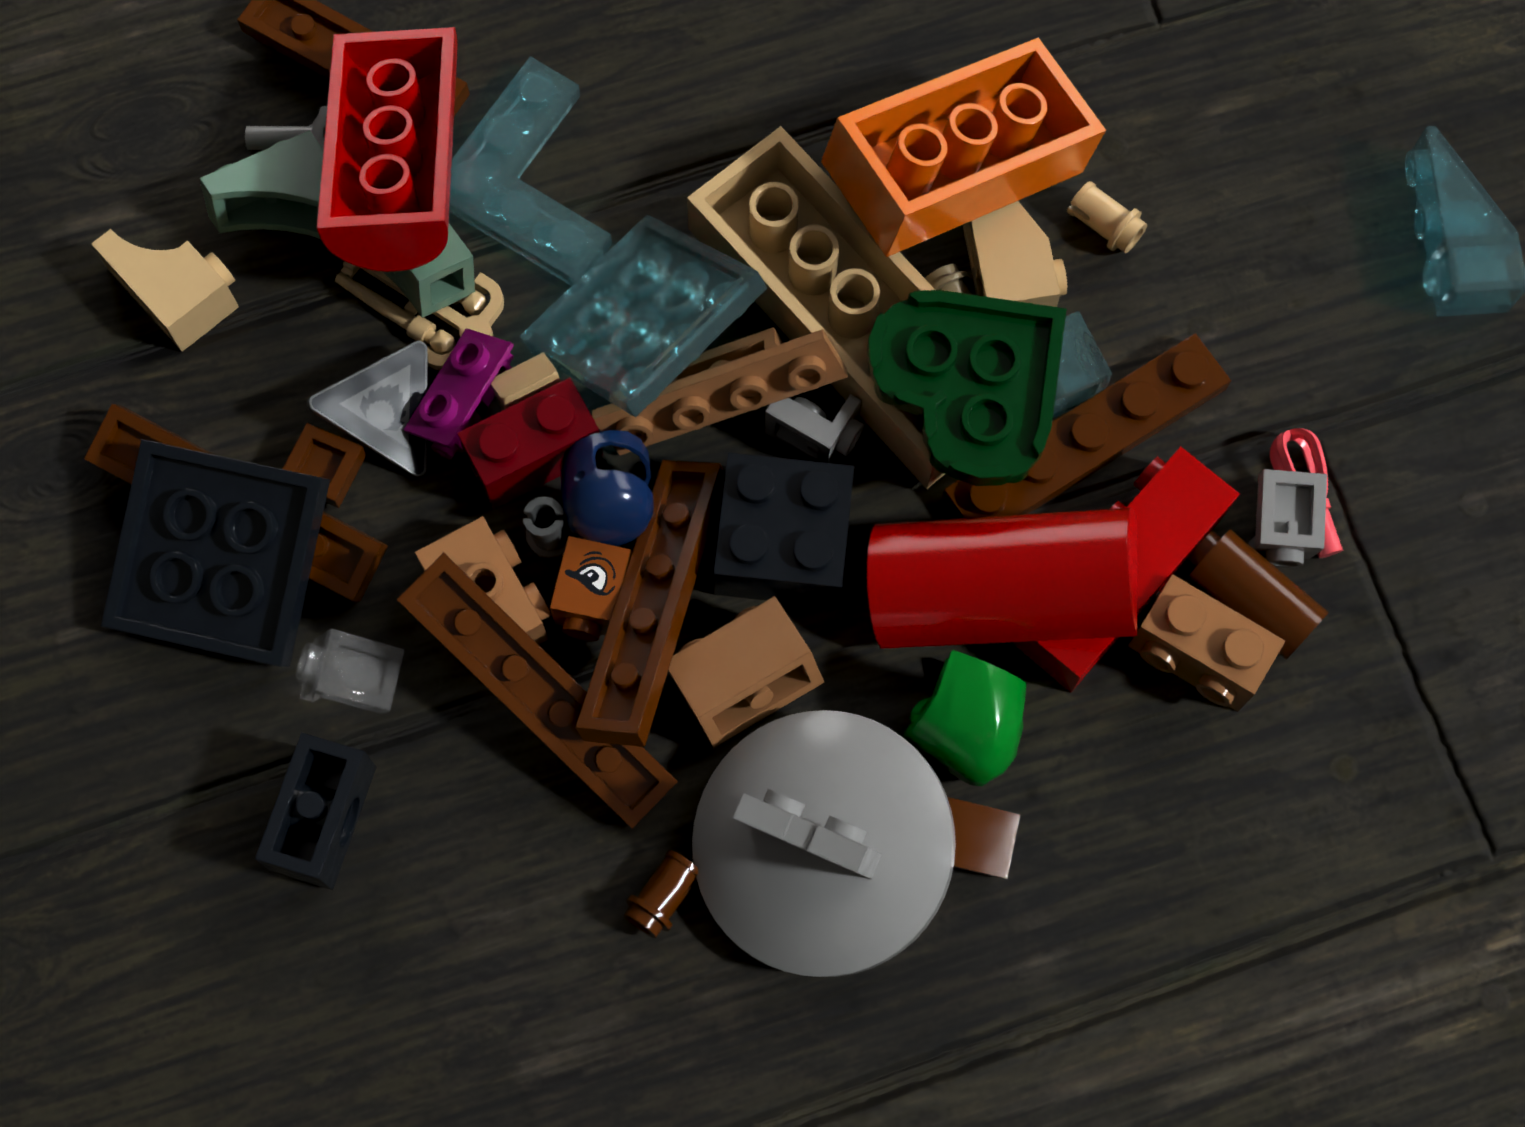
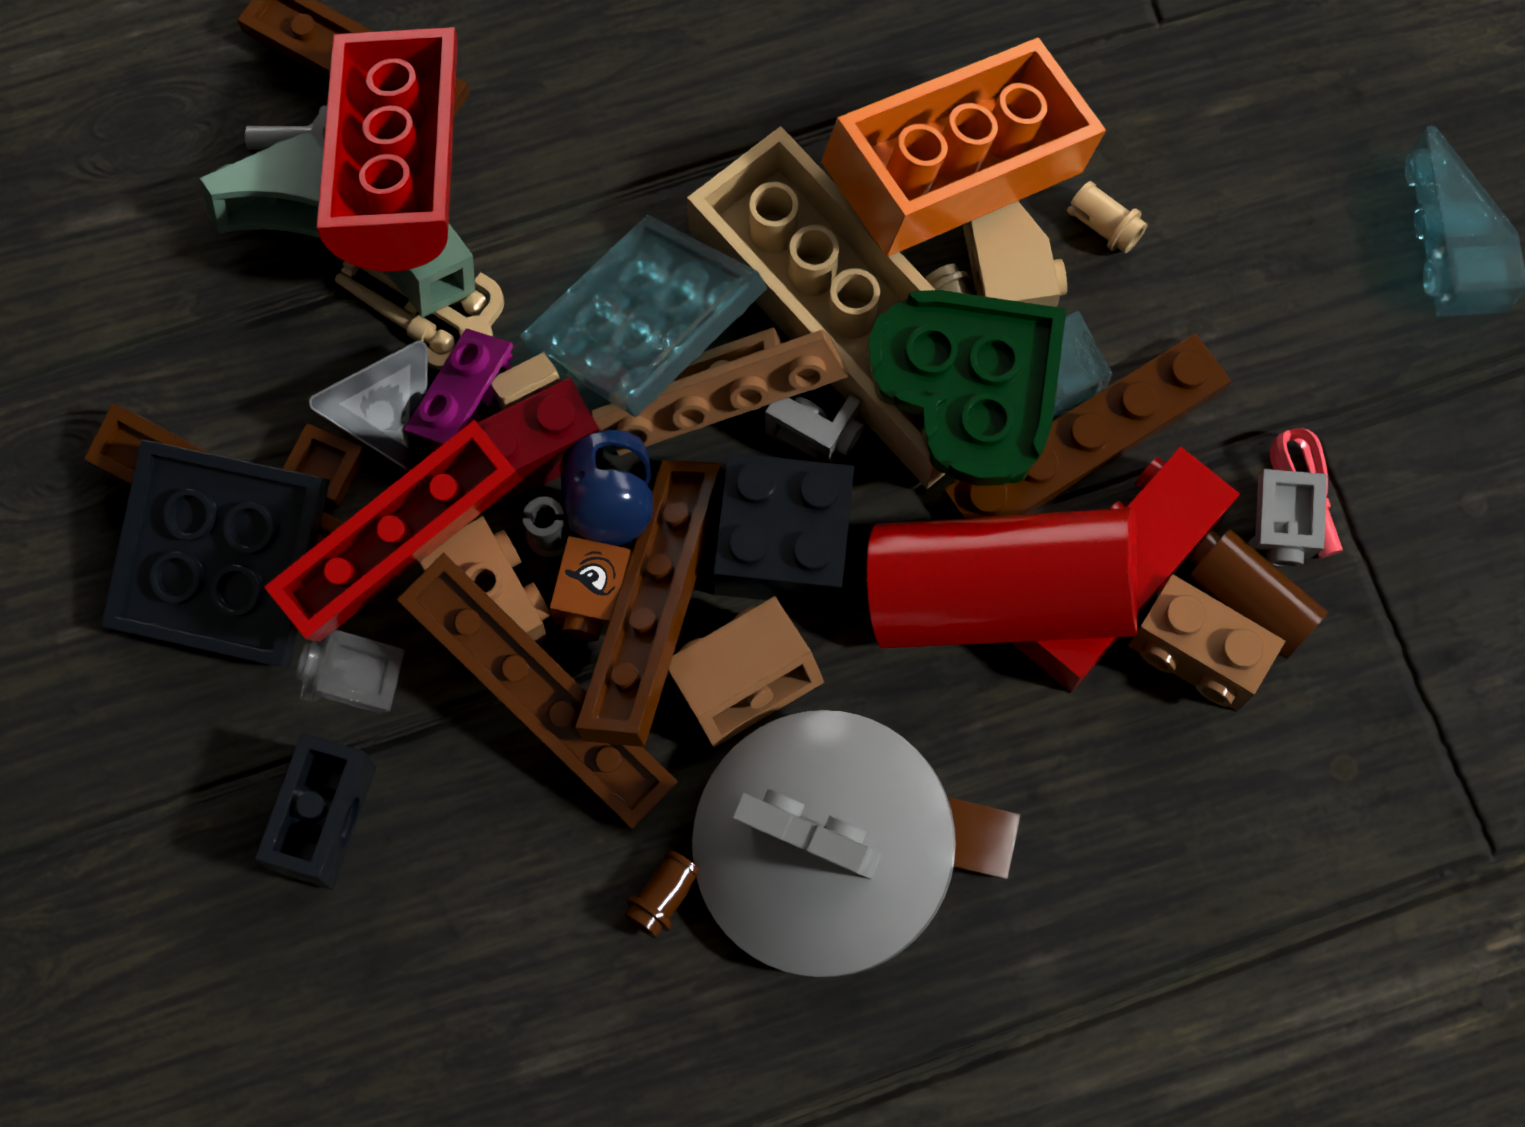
tan arch [91,229,239,352] -> none
clear light blue plate [449,56,612,290] -> none
green piece [904,650,1027,786] -> none
none -> red brick [264,420,523,642]

